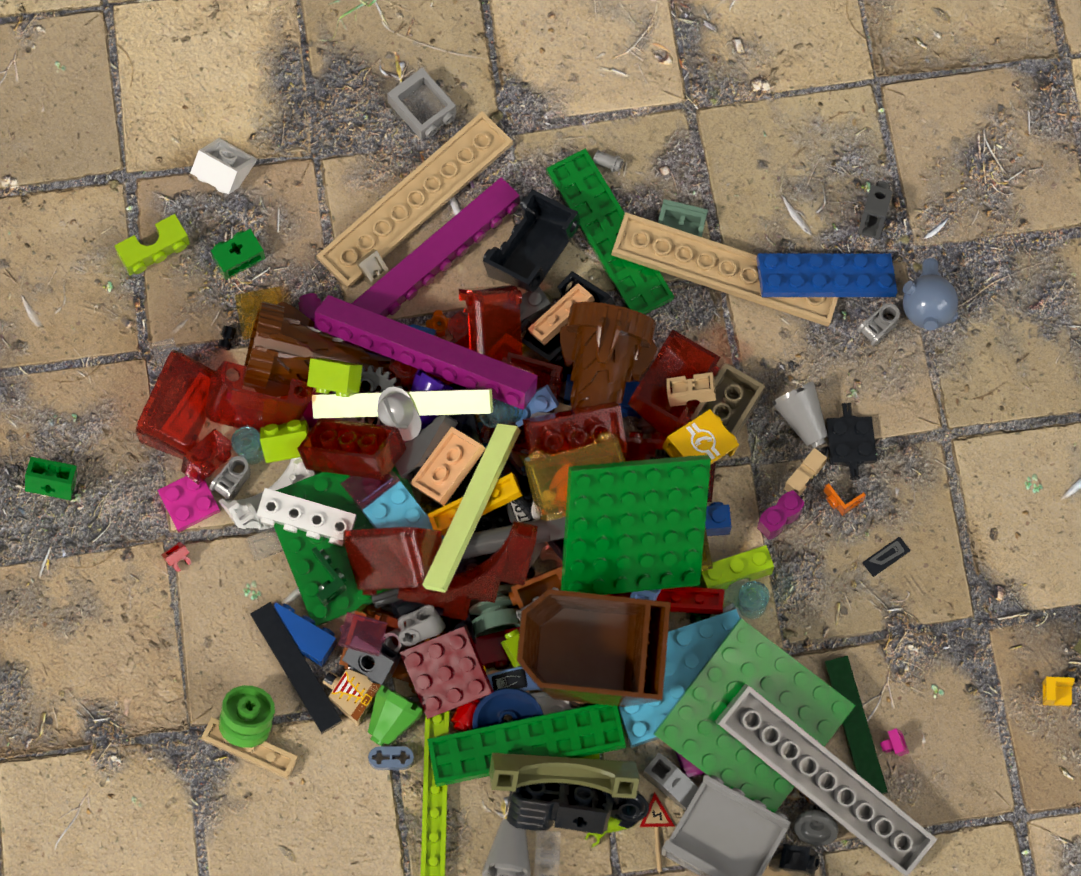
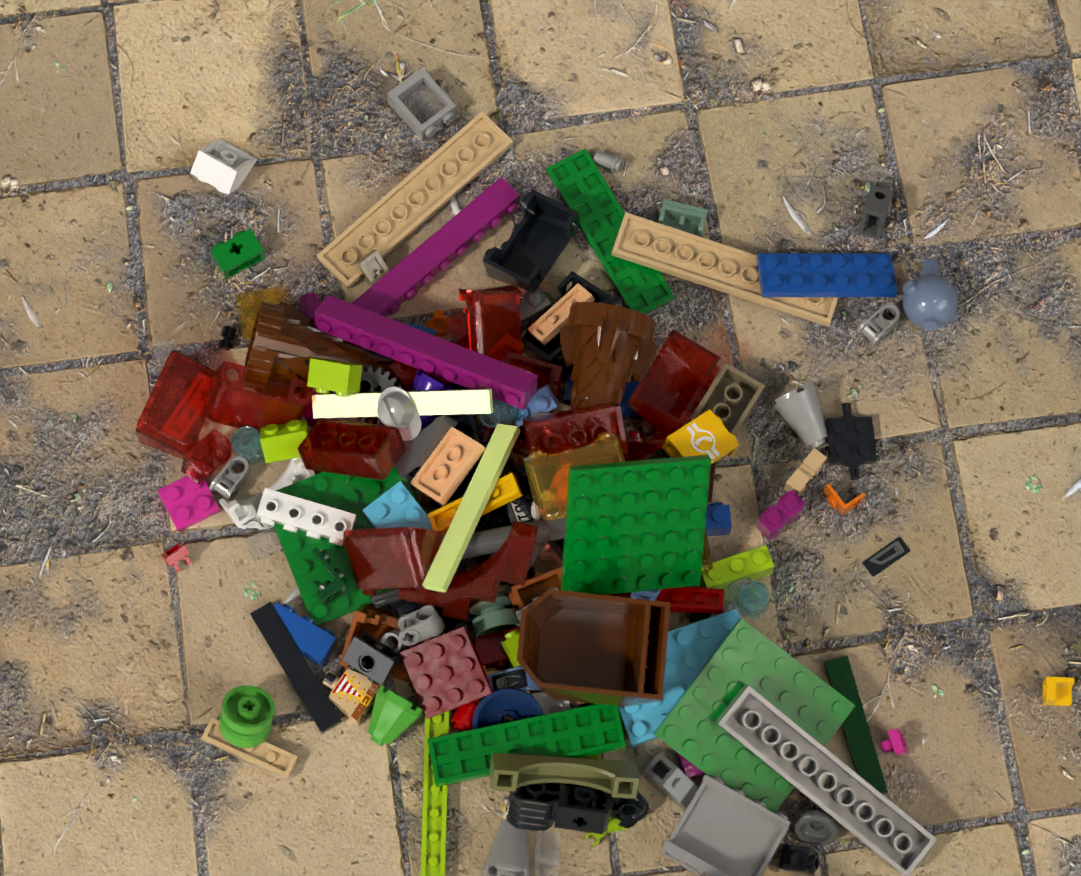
green brick [25,457,77,501] -> none
lime arch [114,214,190,276] -> none
clear pink piece [338,612,388,657] -> none
clear pink slope [341,456,400,513] -> none
sand blue beam [368,746,414,770] -> none
piece [639,792,675,872] -> none
tan piece [666,372,716,407] -> none

